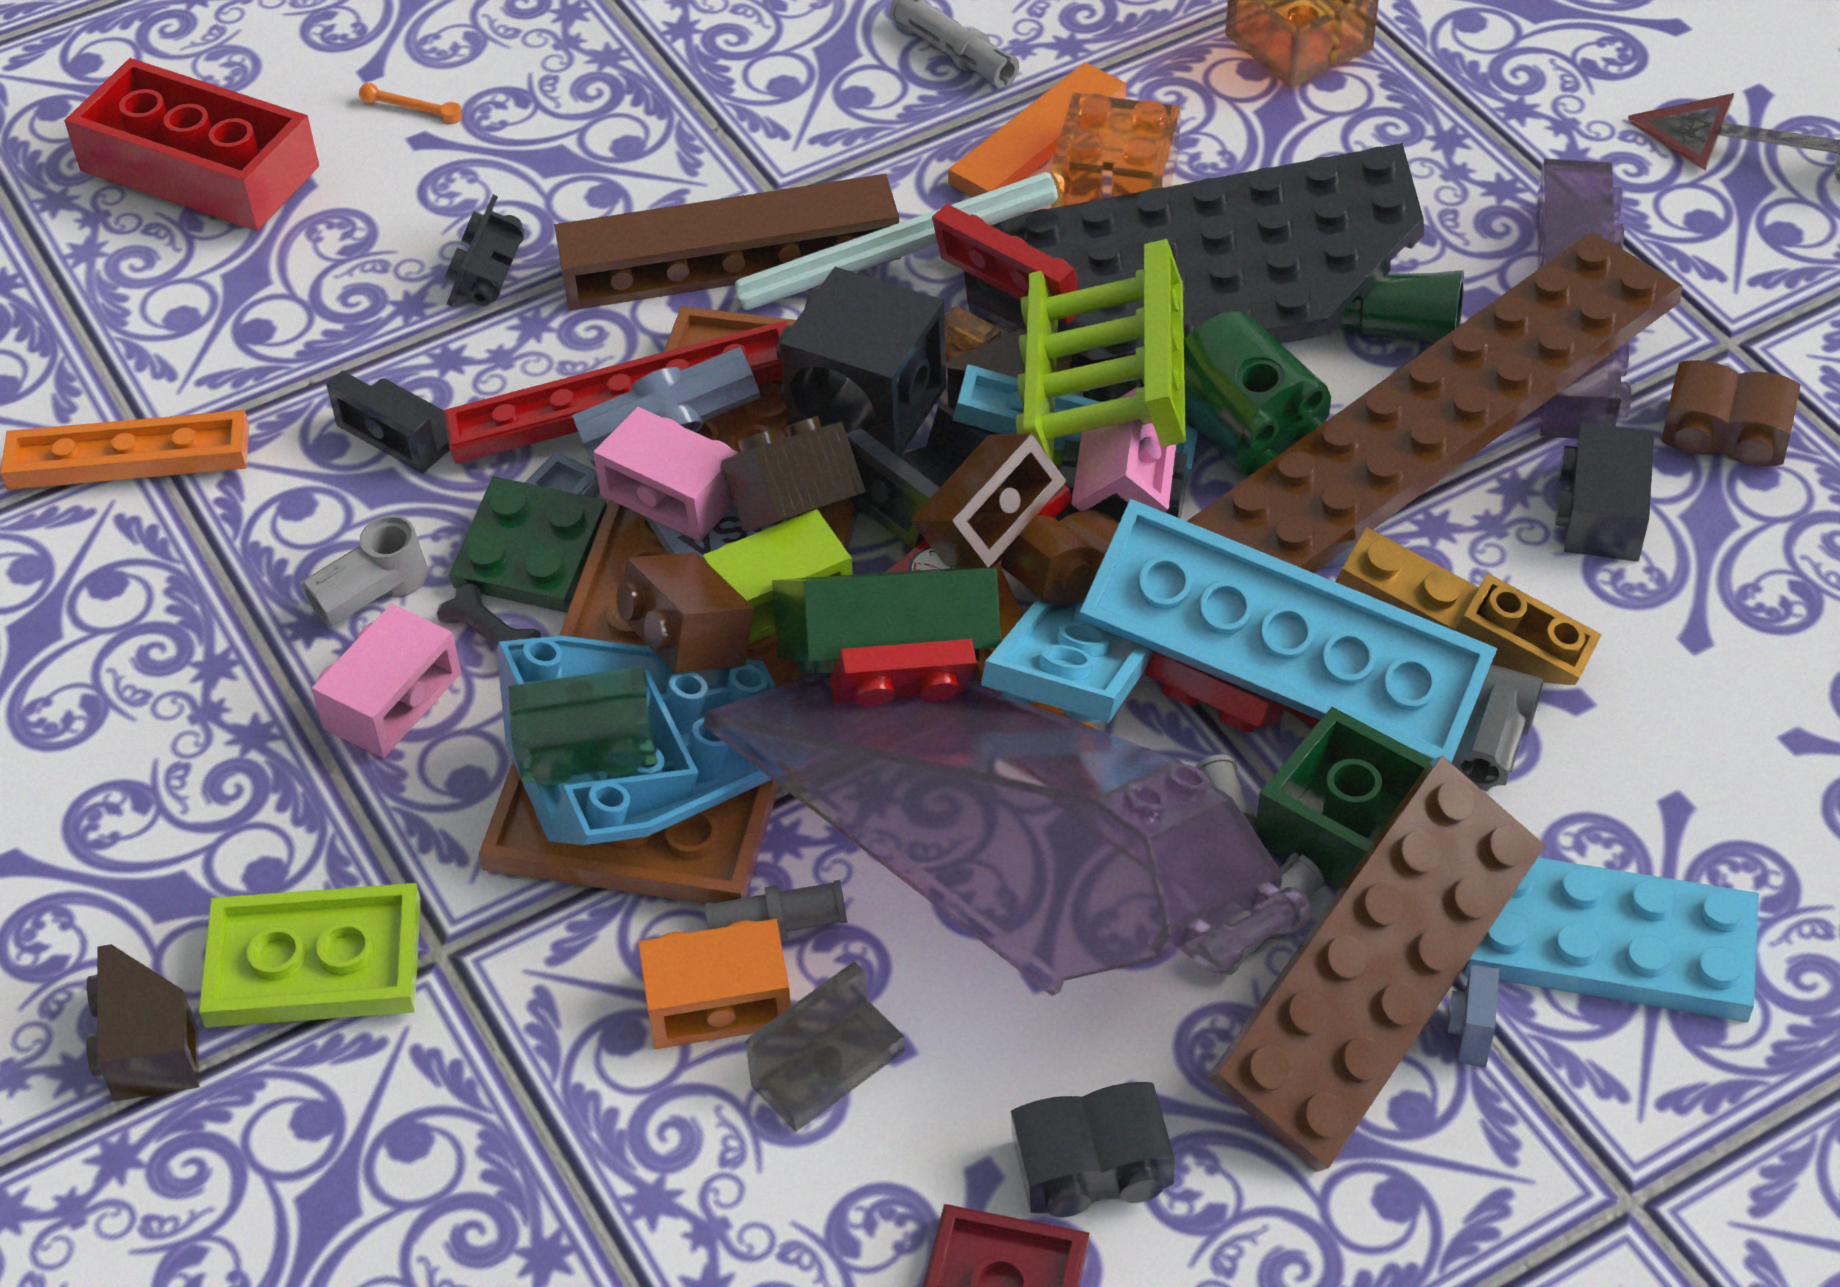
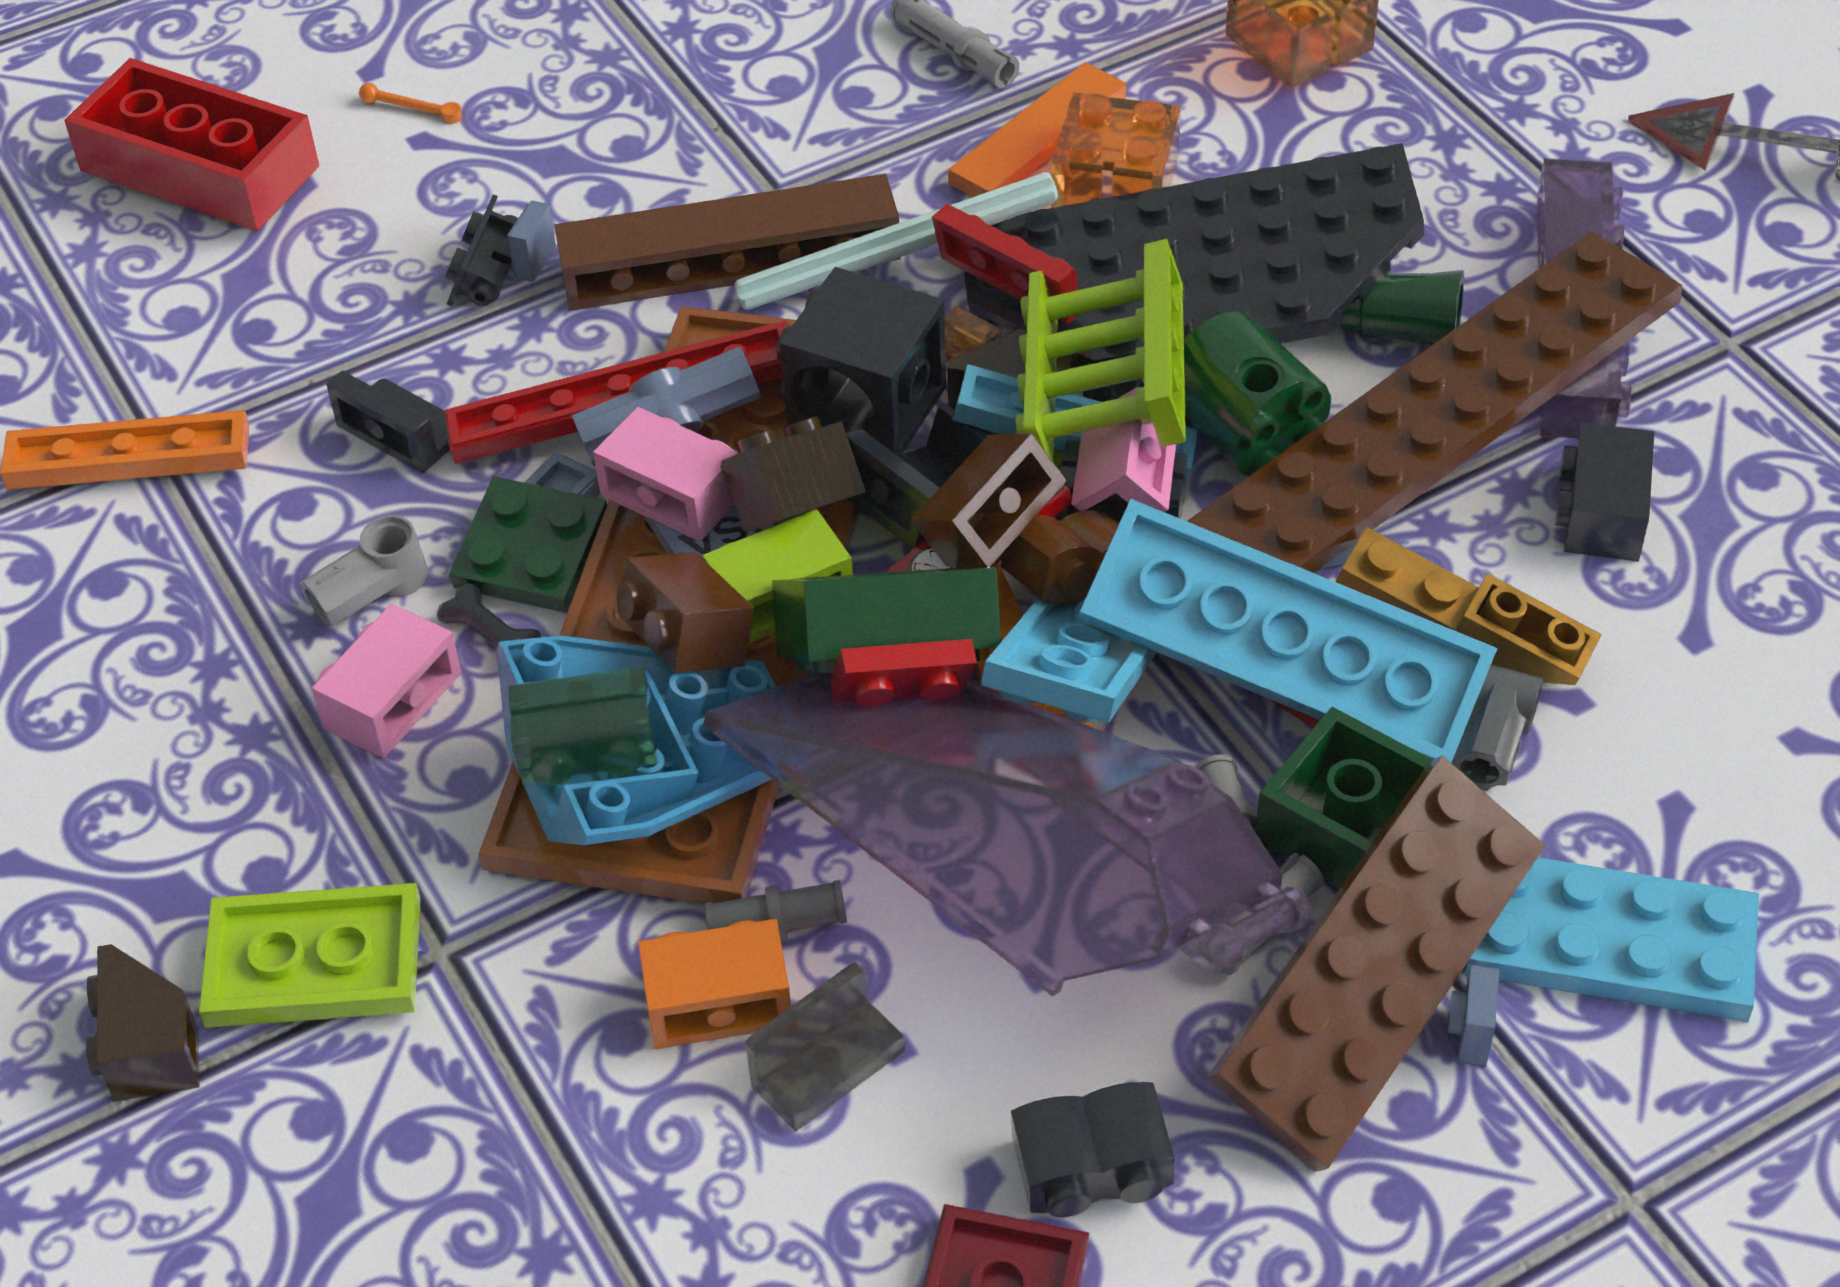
red plate [1145,651,1286,732] -> none
reddish brown brick [1661,360,1801,466] -> none
none -> sand blue tile [507,200,556,282]

